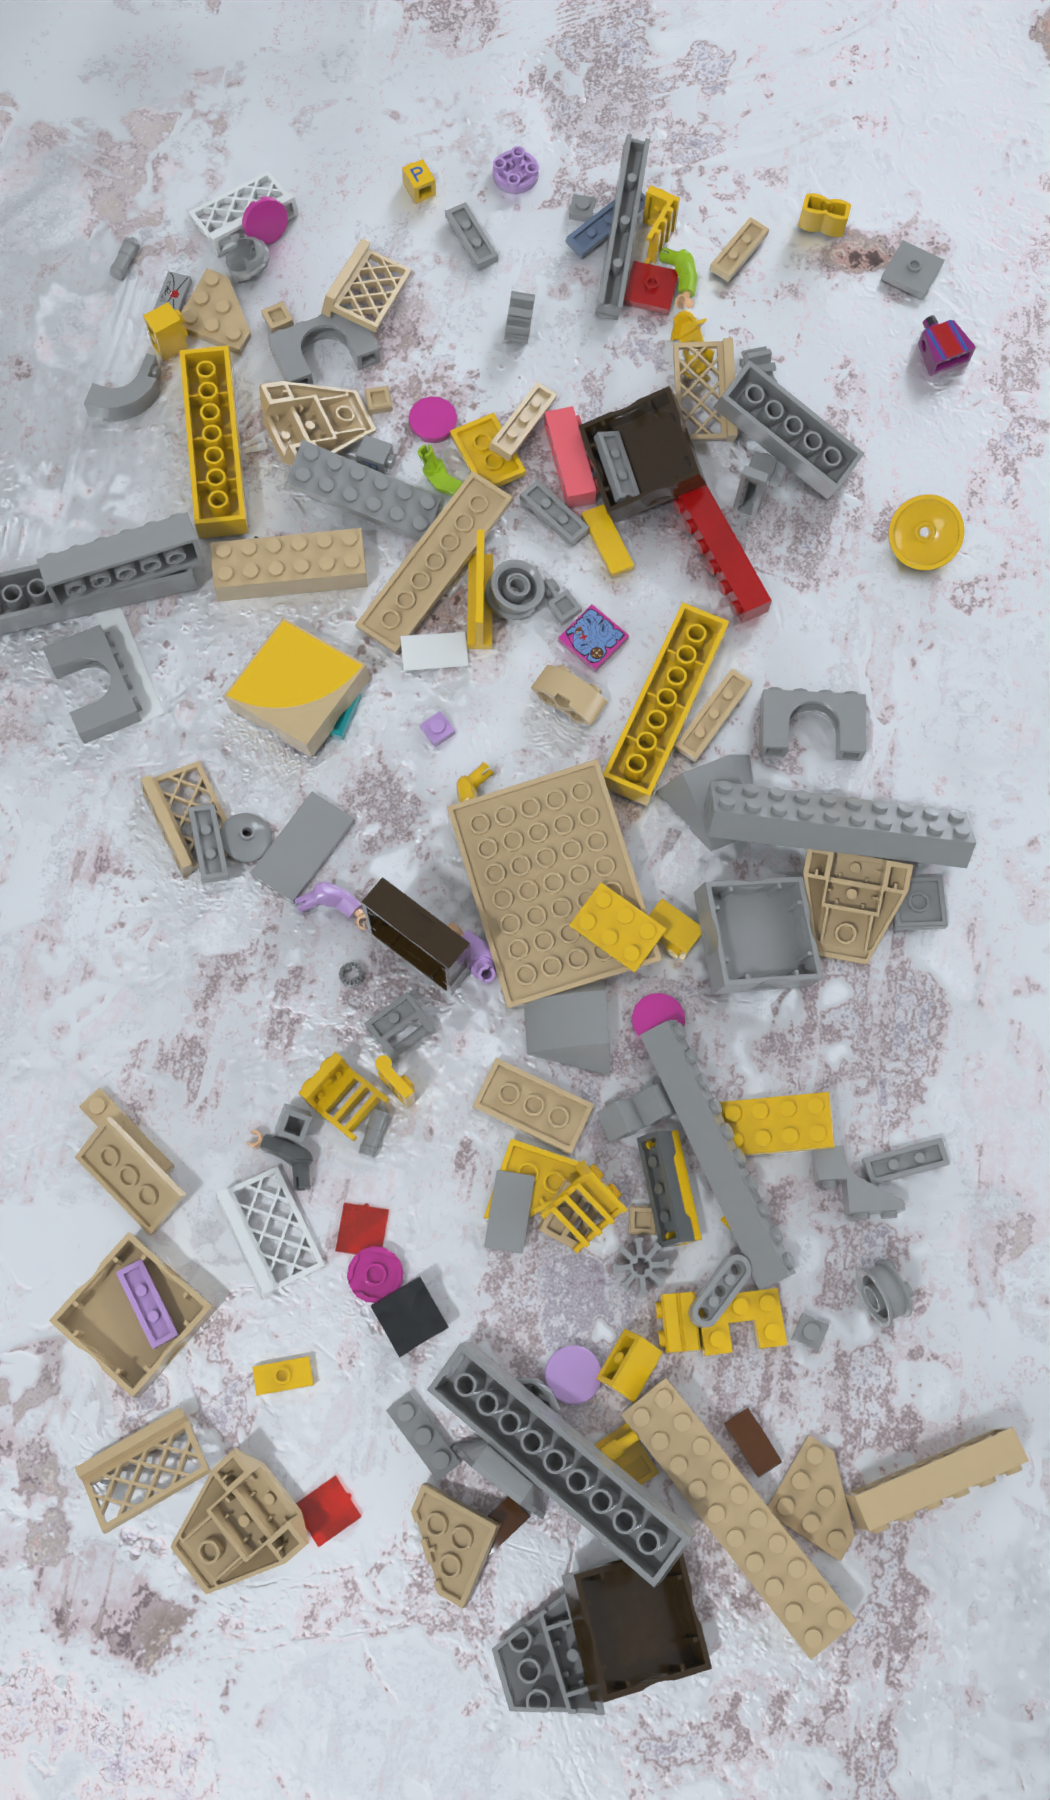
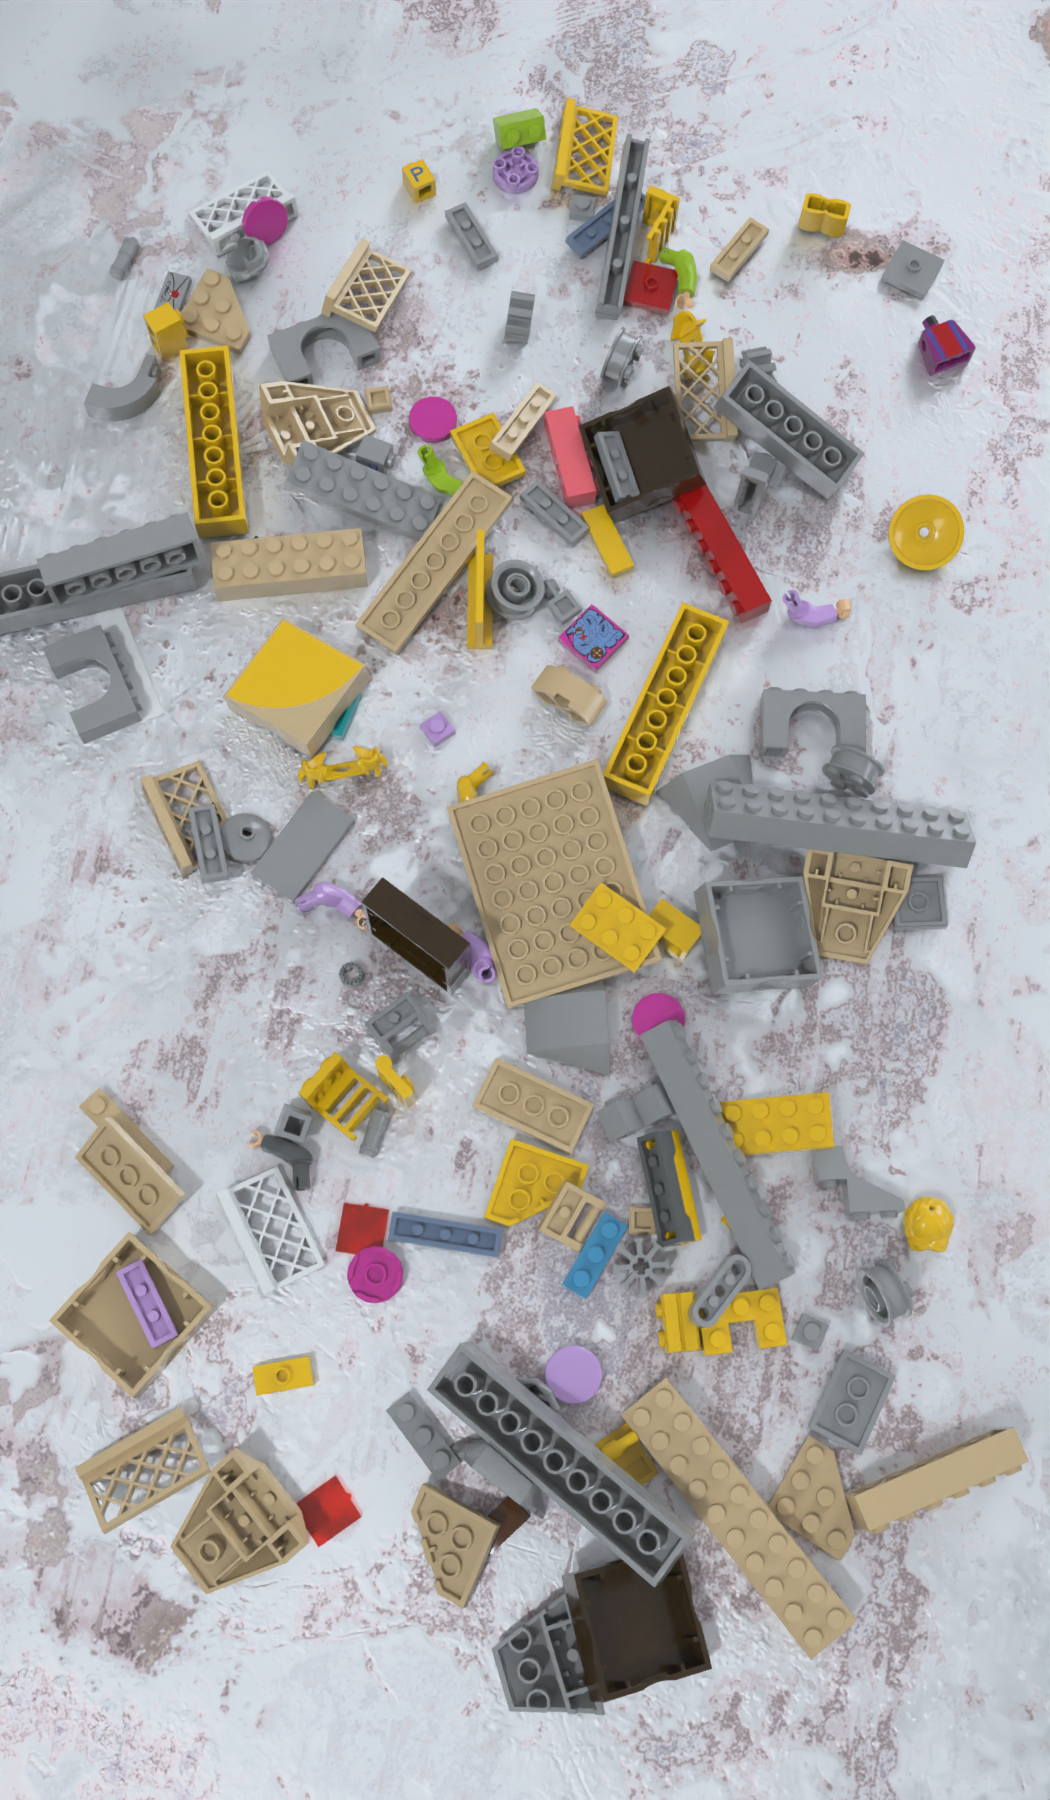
tan plate [261,301,294,333] -> none
black brick [371,1276,449,1358] -> none
white sticker [400,632,469,671] -> none
light grey sticker [484,1170,535,1253] -> none
yellow plate [539,1160,628,1253] -> none
yellow brick [596,1328,663,1403] -> none
tan plate [674,668,753,763] -> none
reddish brown slope [724,1408,782,1478] -> none
light grey plate [861,1138,950,1185] -> none
none -> yellow piece [298,746,388,790]
none -> sand blue plate [388,1212,503,1259]
none -> lime brick [493,108,547,150]
none -> yellow fence [551,97,618,196]
none -> dark azure plate [562,1212,628,1300]
none -> light grey wheel [600,327,644,387]
none -> lavender arm [783,590,851,628]
none -> light grey plate [807,1349,896,1455]
none -> light grey wheel [822,745,885,798]
none -> yellow hair [903,1197,954,1252]

